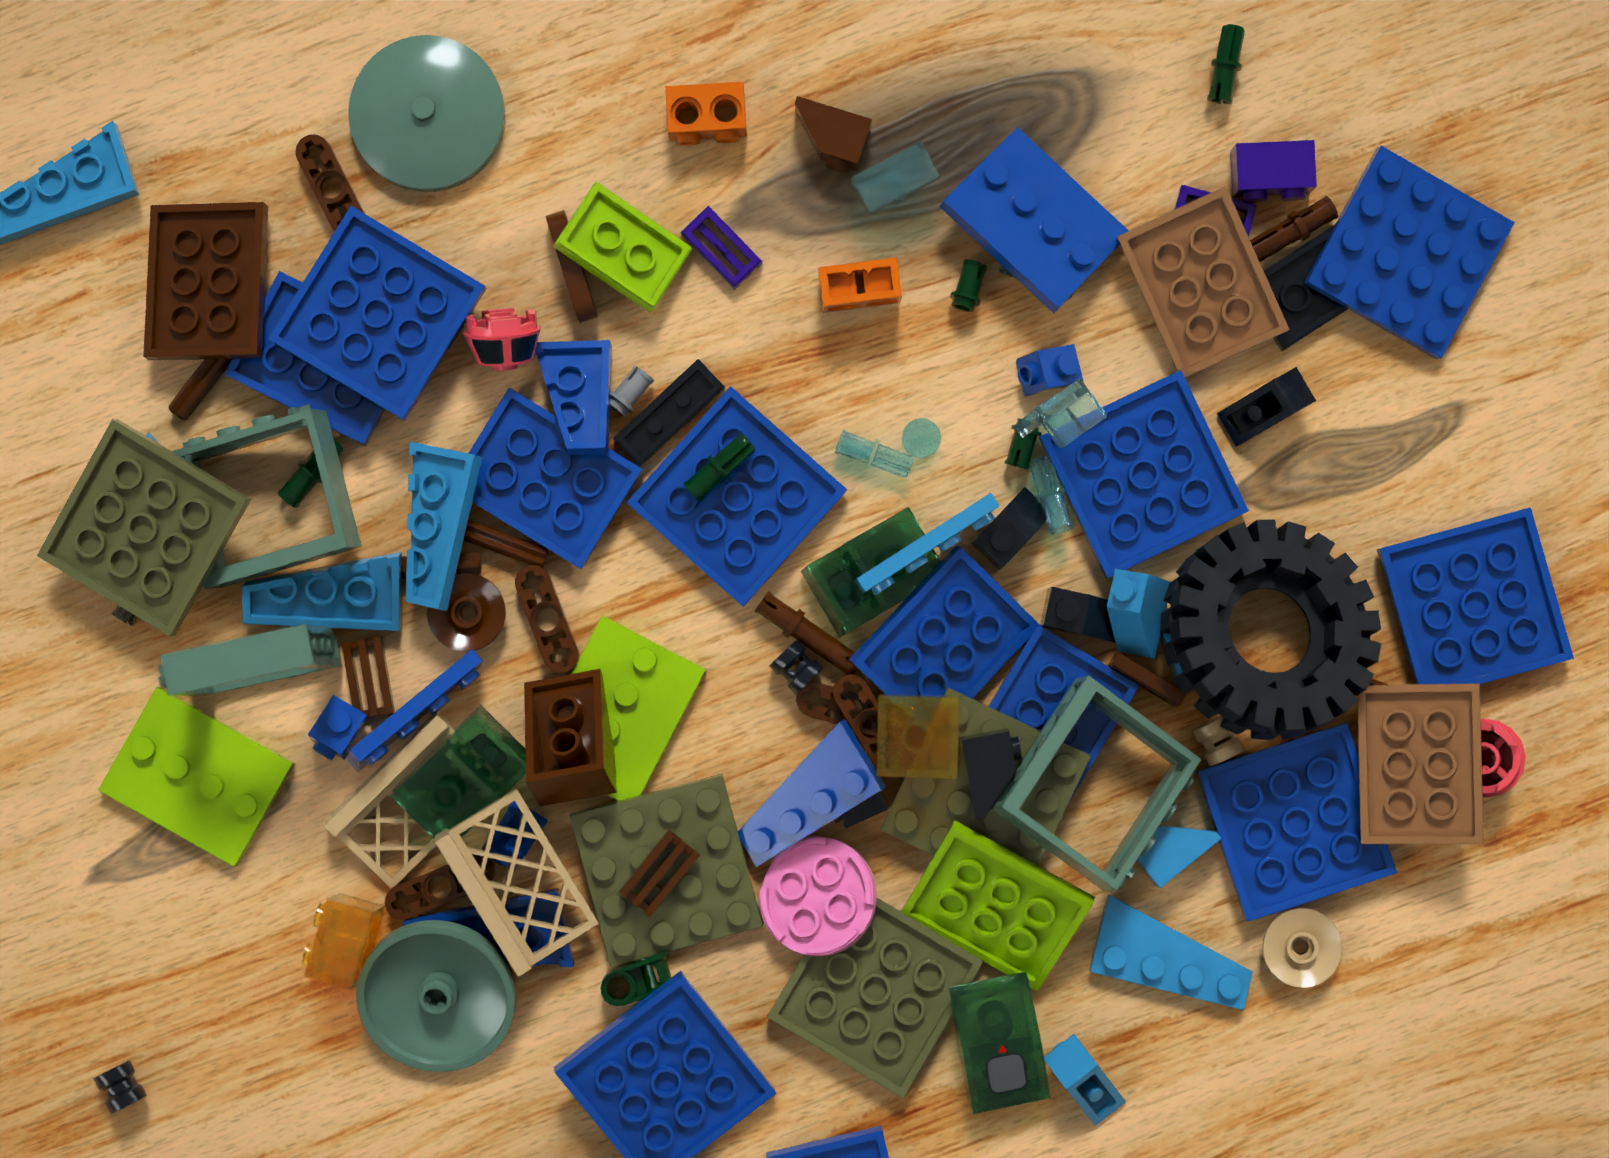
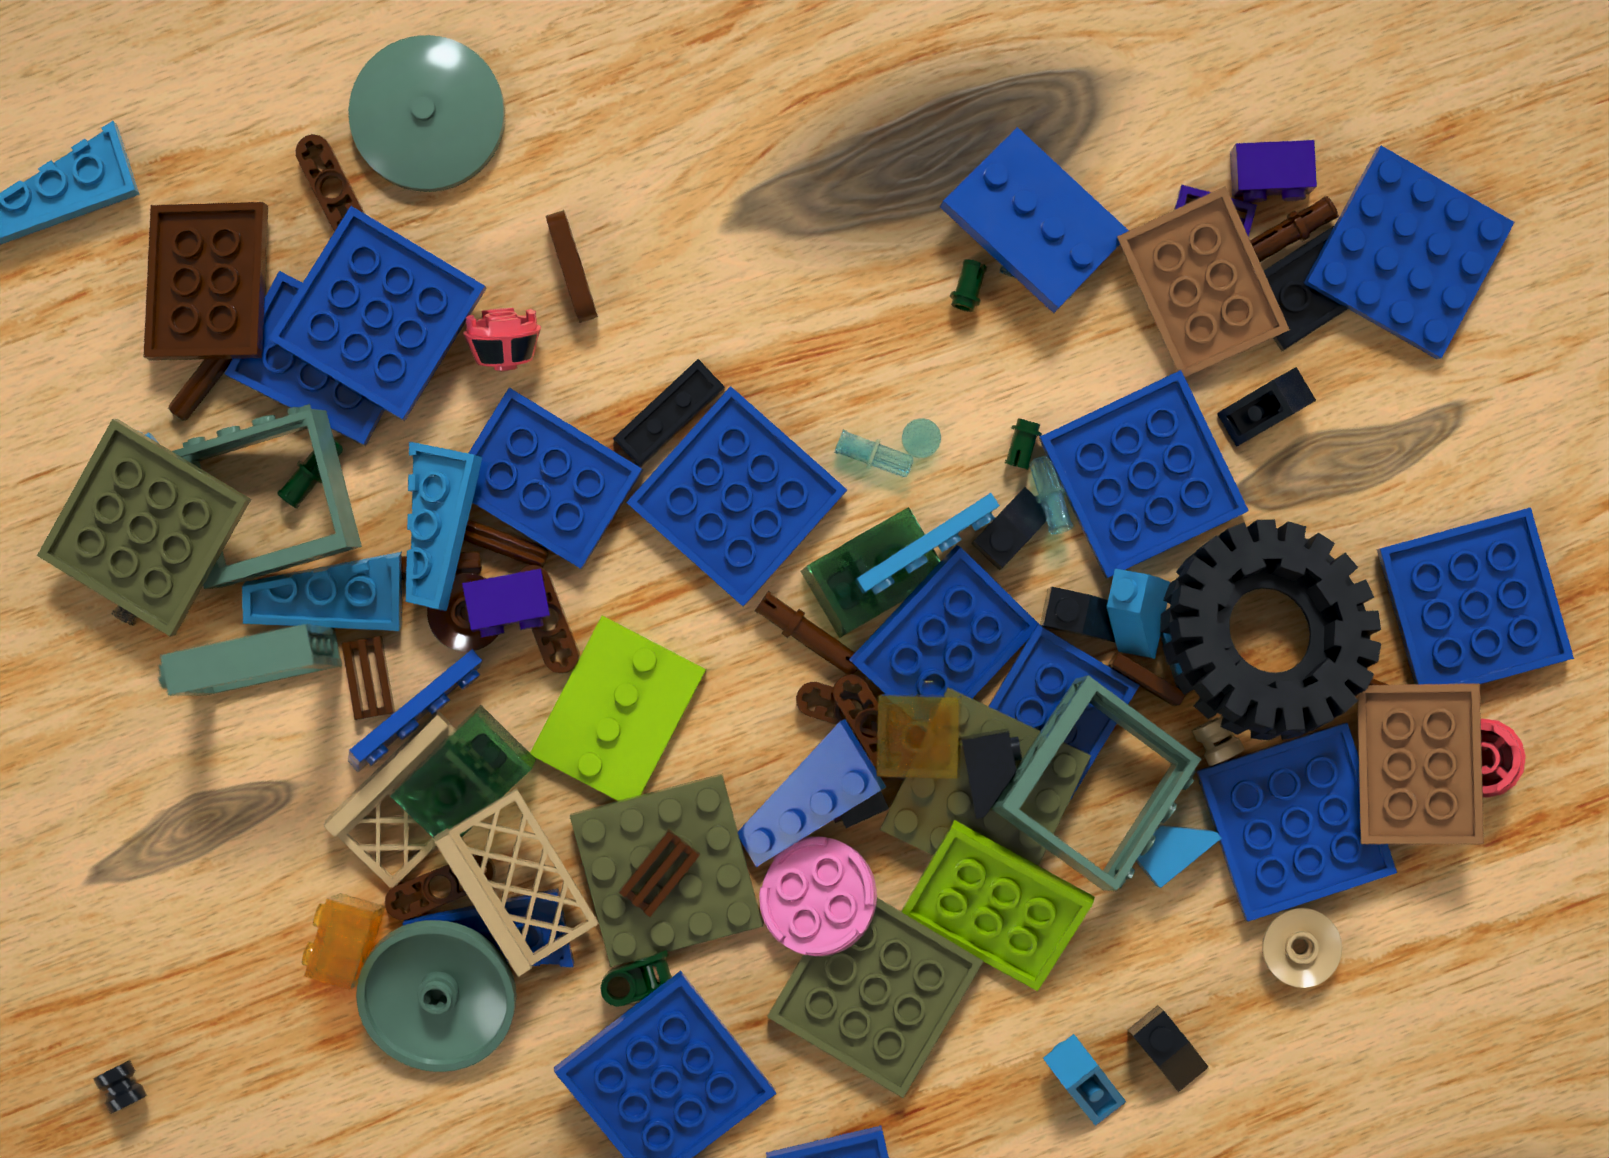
lime plate [98,687,295,867] -> none
blue bracket [308,695,368,761] -> none
blue bracket [482,801,548,870] -> none
reddish brown slope [524,669,617,807] -> none
blue wing [535,340,612,455] -> none
lime tile [552,181,692,313] -> none
light grey pin [610,365,654,417] -> none
orange brick [665,82,747,146] -> none
dark purple tile [680,206,762,290] -> none
dark green axle [683,434,755,502] -> none
black wheel [769,640,824,695] -> none
reddish brown slope [795,96,872,173] -> none
orange brick [818,257,902,313] -> none
clear light blue panel [851,142,939,215] -> none
clear green slope [948,972,1050,1114] -> none
clear light blue panel [1014,378,1107,448] -> none
blue bracket [1016,344,1084,396] -> none
dark azure wing [1089,894,1253,1010] -> none
dark green axle [1207,24,1245,104] -> none
none -> dark purple brick [462,569,550,637]
none -> black slope [1128,1005,1208,1092]

